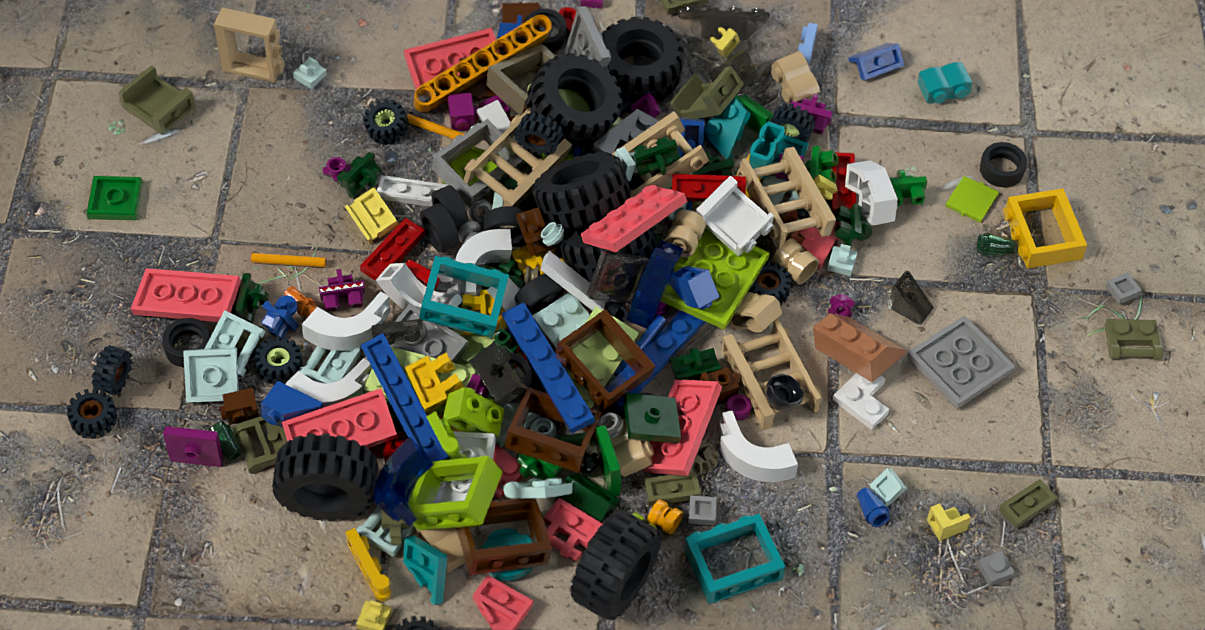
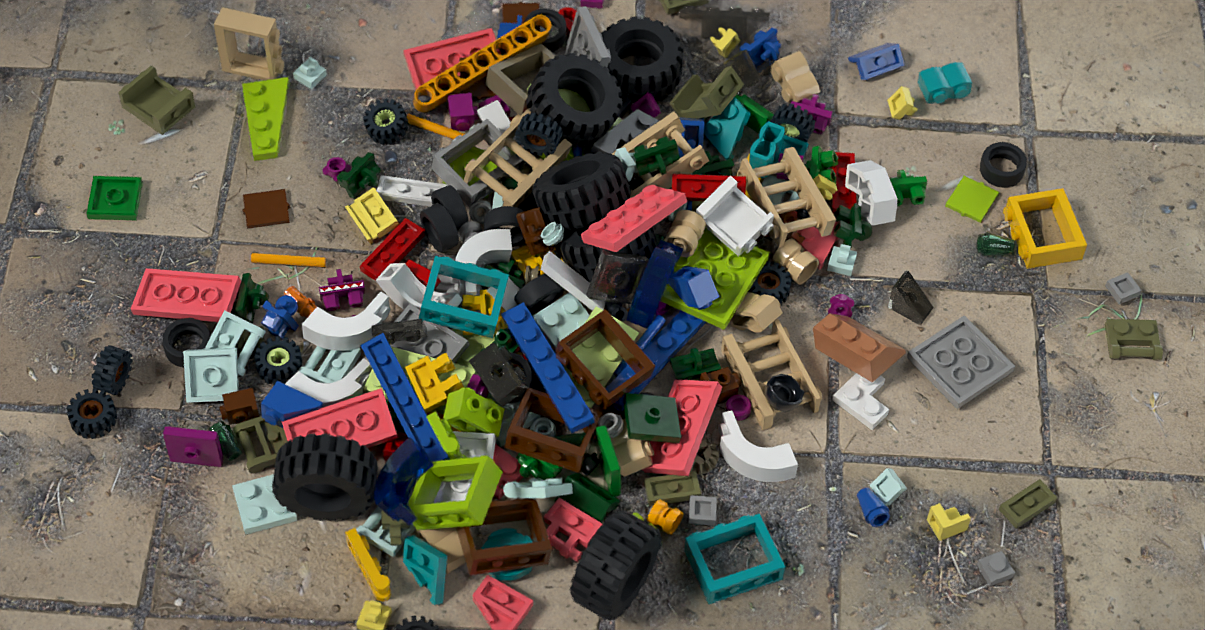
light blue plate [798,23,818,64] -> none
none -> light aqua plate [232,474,297,535]
none -> lime wing [242,77,289,161]
none -> reddish brown piece [242,189,290,229]
none -> blue hips [740,27,781,69]
none -> light yellow tile [887,86,917,120]

